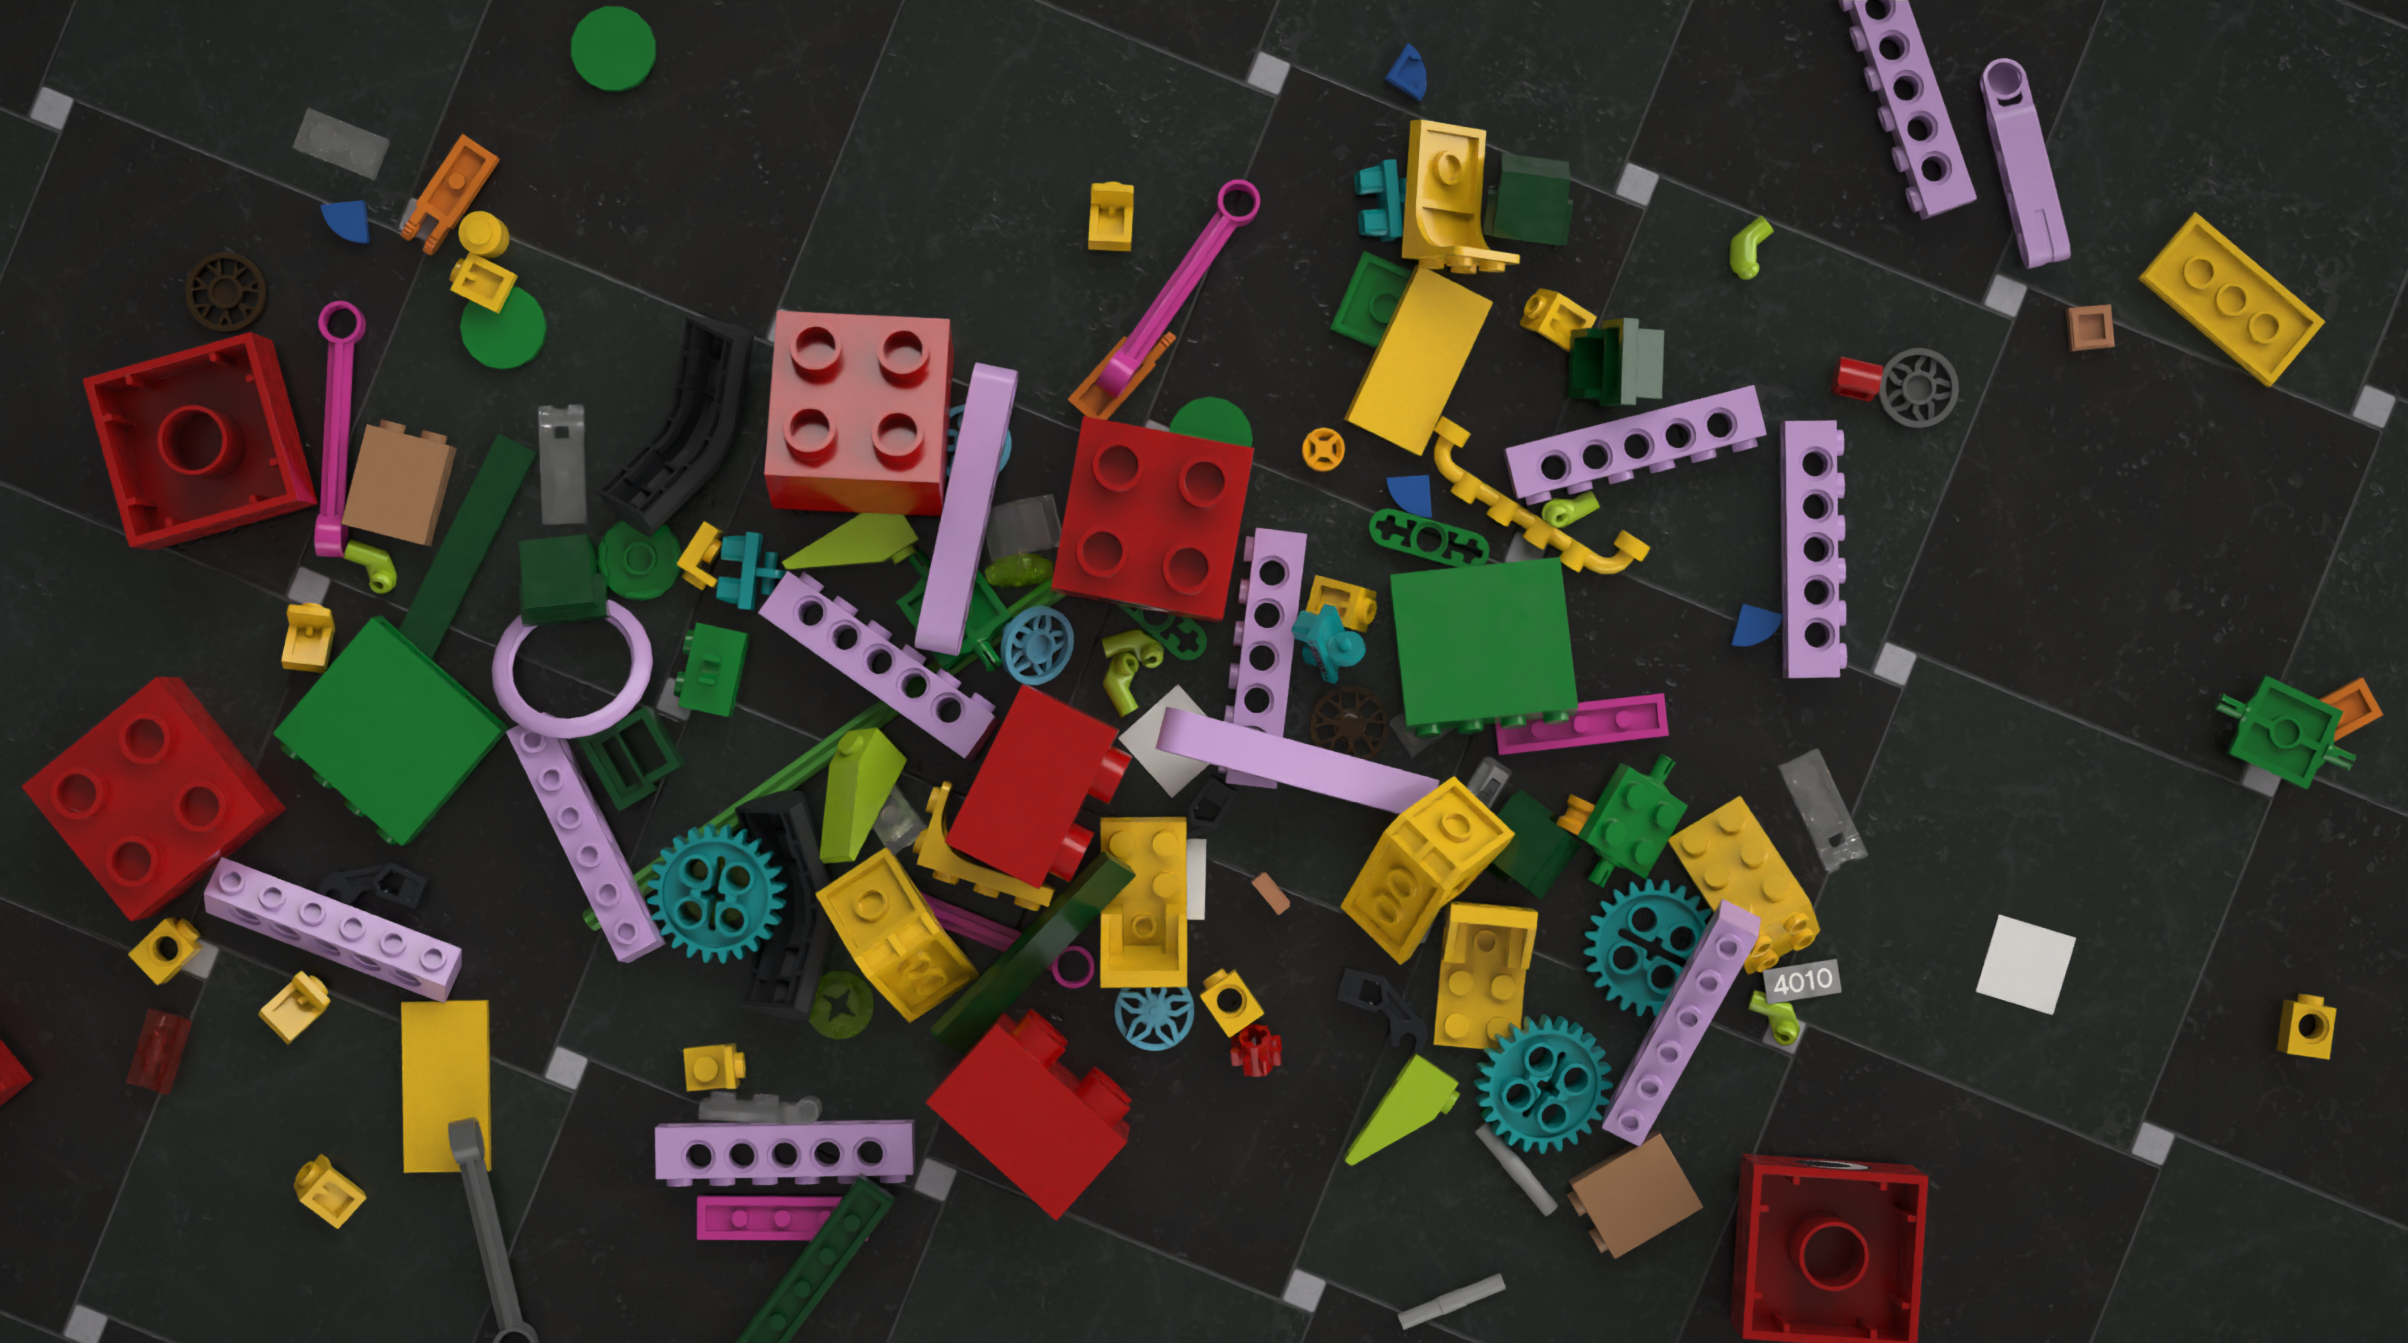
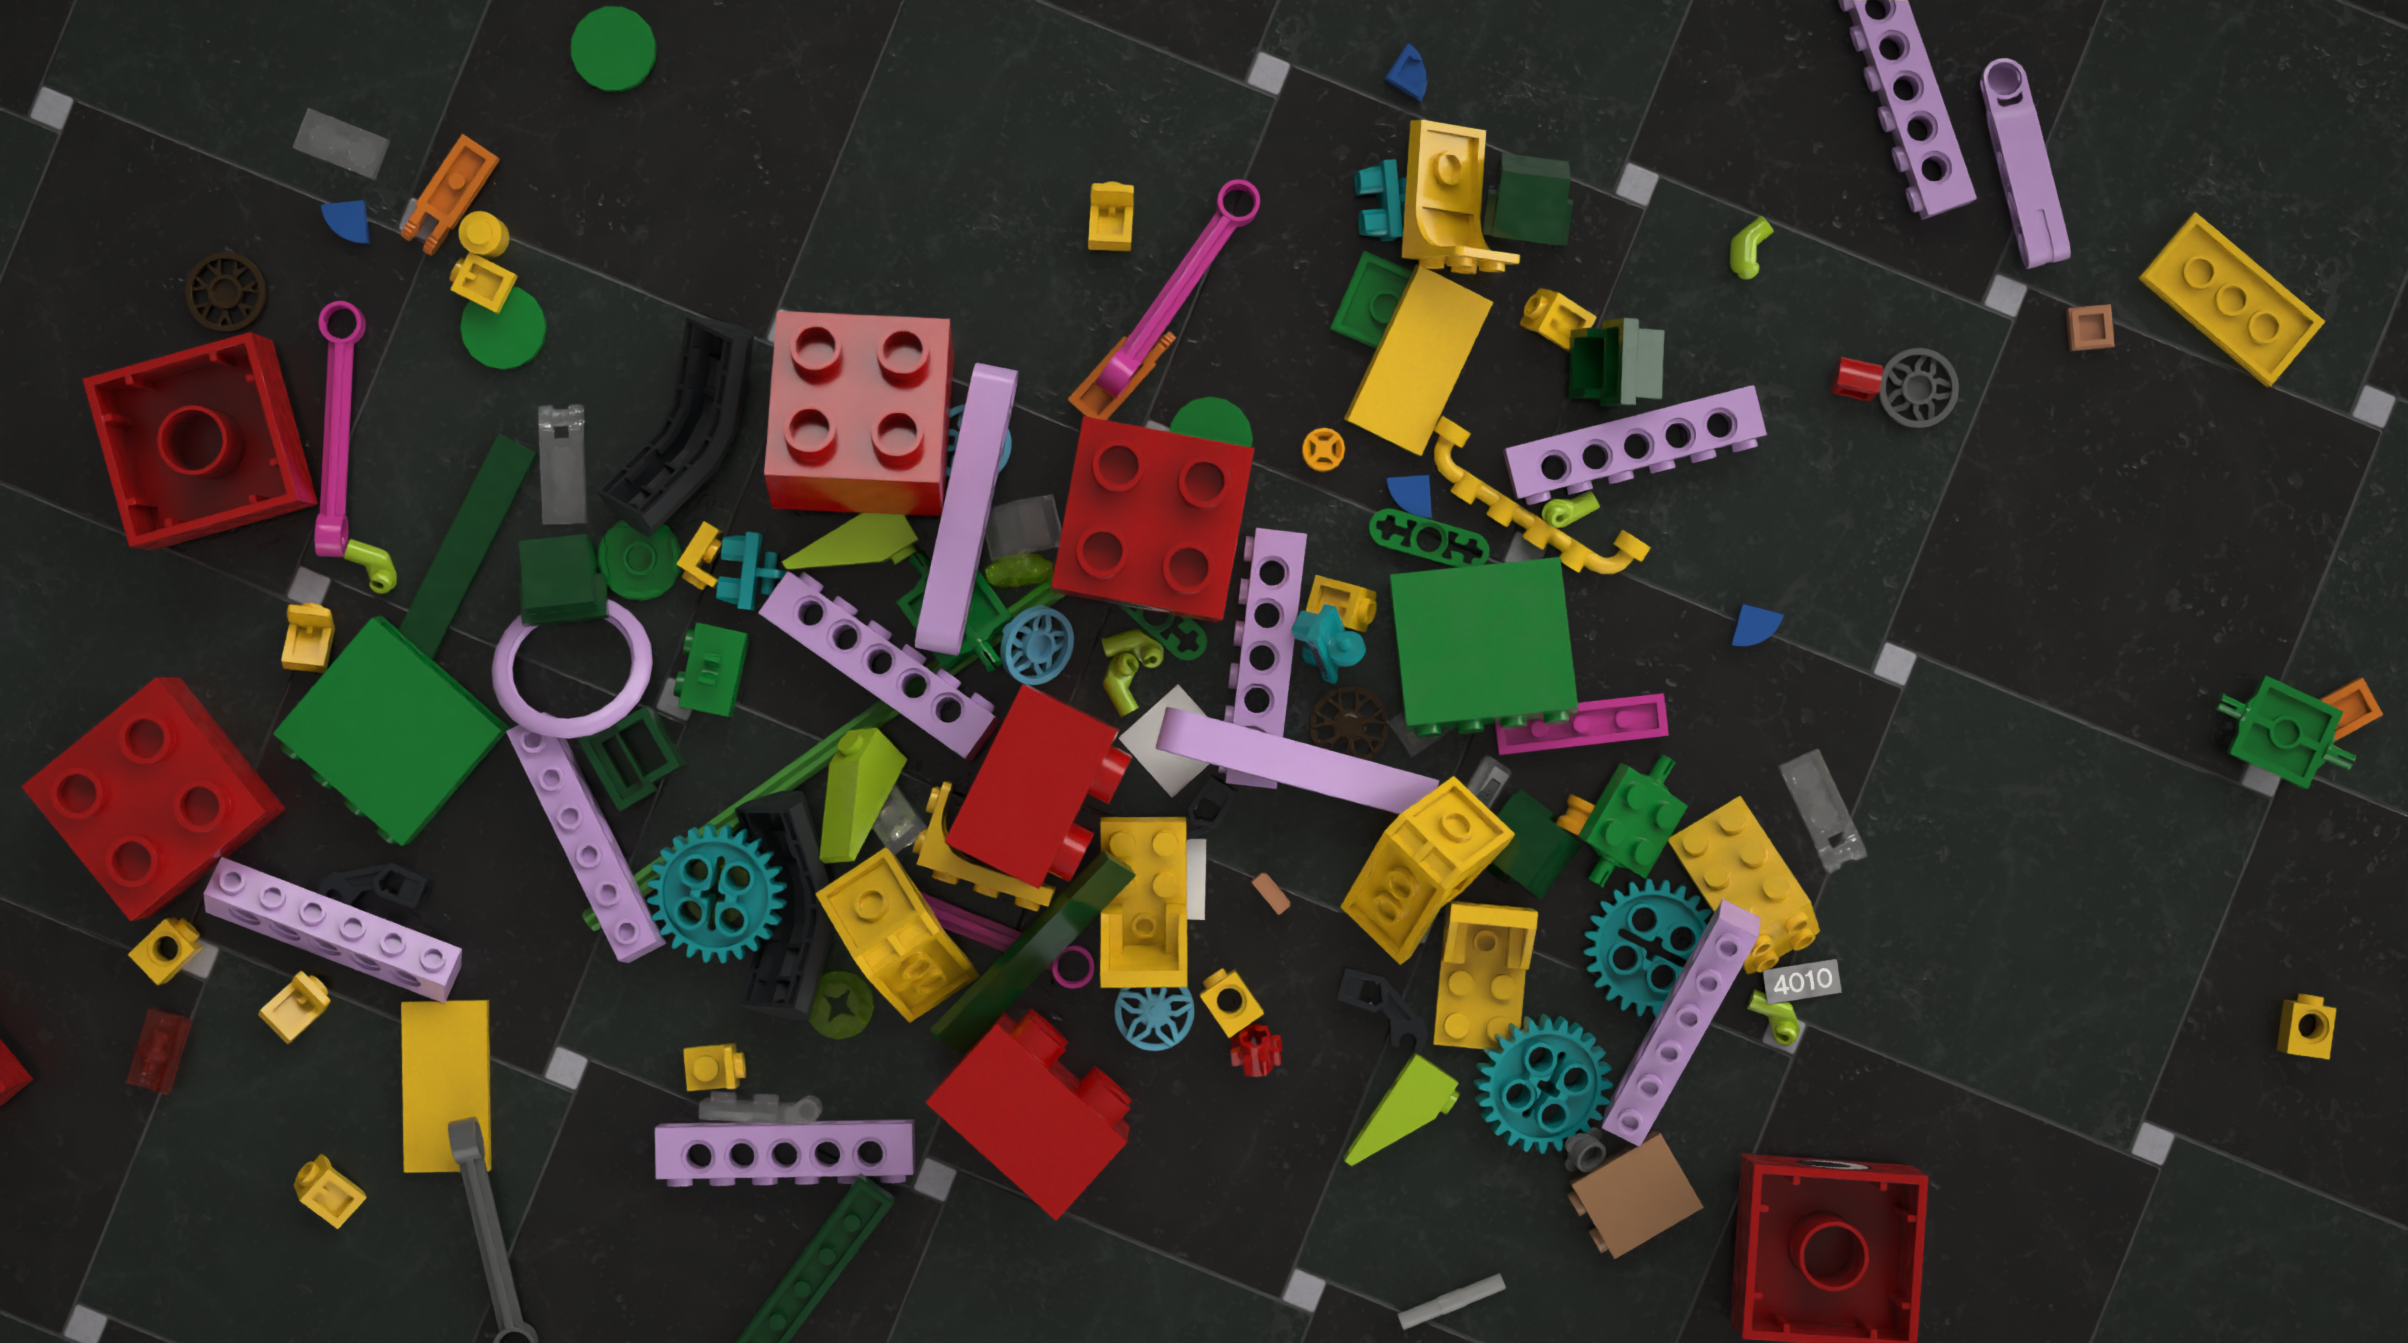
medium nougat brick [341,419,457,546] -> none
dark pink plate [697,1195,869,1241] -> none
light grey piece [1474,1121,1558,1216] -> none
lavender brick [1780,420,1847,678] -> none
white sticker [1976,915,2076,1015] -> none
none -> dark grey plate [1564,1127,1606,1172]

